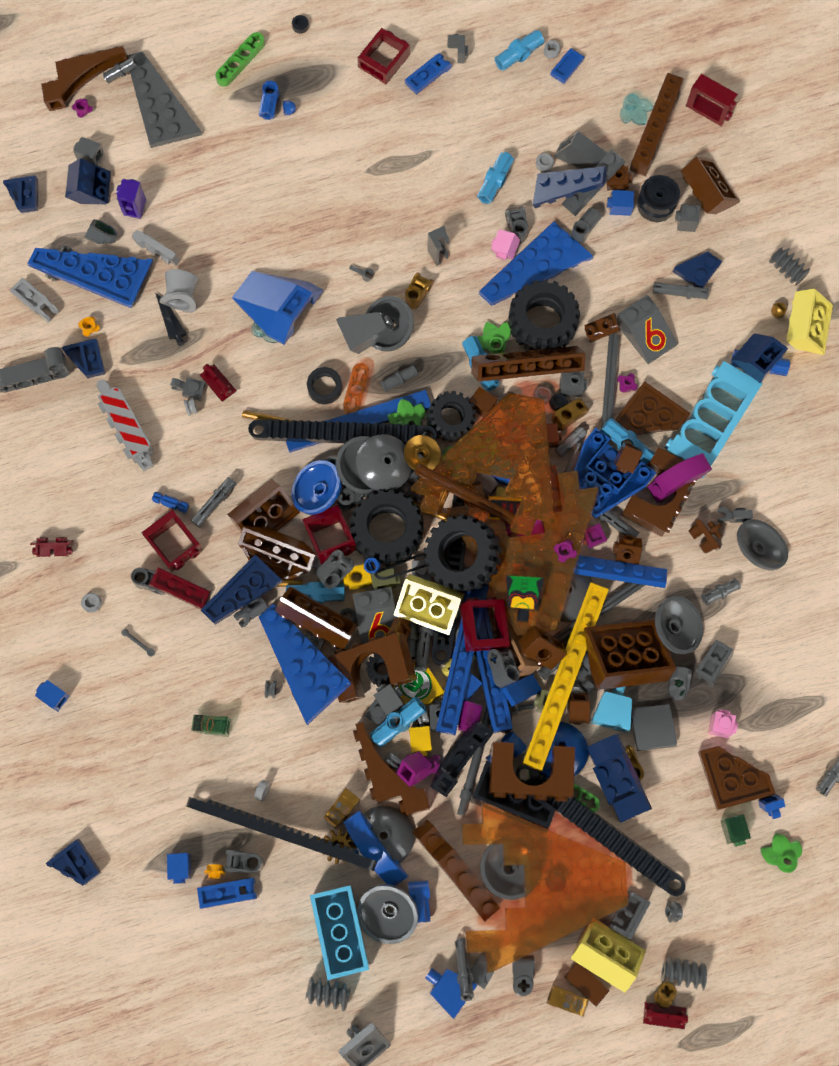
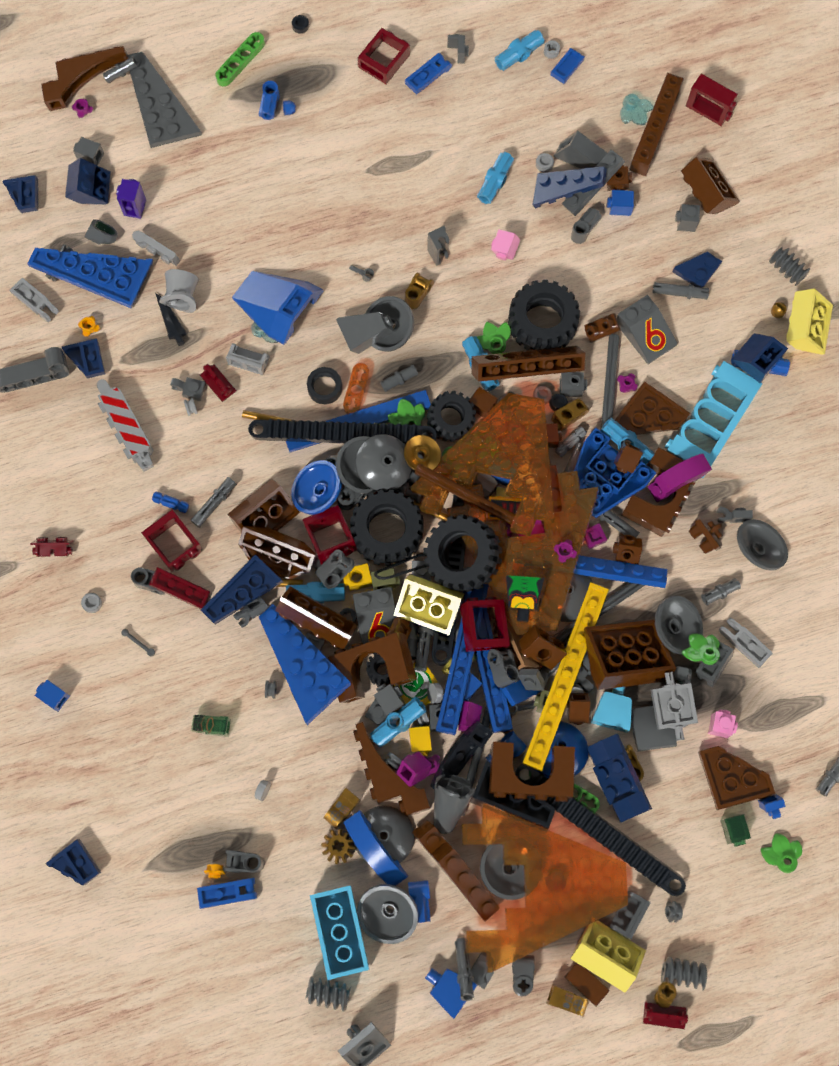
blue brick [167,853,191,884] -> none
black gear [186,797,378,871] -> none
blue hinge [364,558,381,574] -> none
blue wing [479,222,593,306] -> none
dark grey piece [505,206,528,243] -> none
black wheel [637,175,680,223] -> none
none -> light grey hinge [226,343,270,375]
none -> light grey tile [427,683,443,703]
none -> dark grey cone [434,774,475,834]
none -> dark grey bracket [518,669,549,691]
none -> light grey plate [650,672,698,741]
none -> bright green plate [682,633,720,665]
none -> light grey hinge [719,618,773,668]

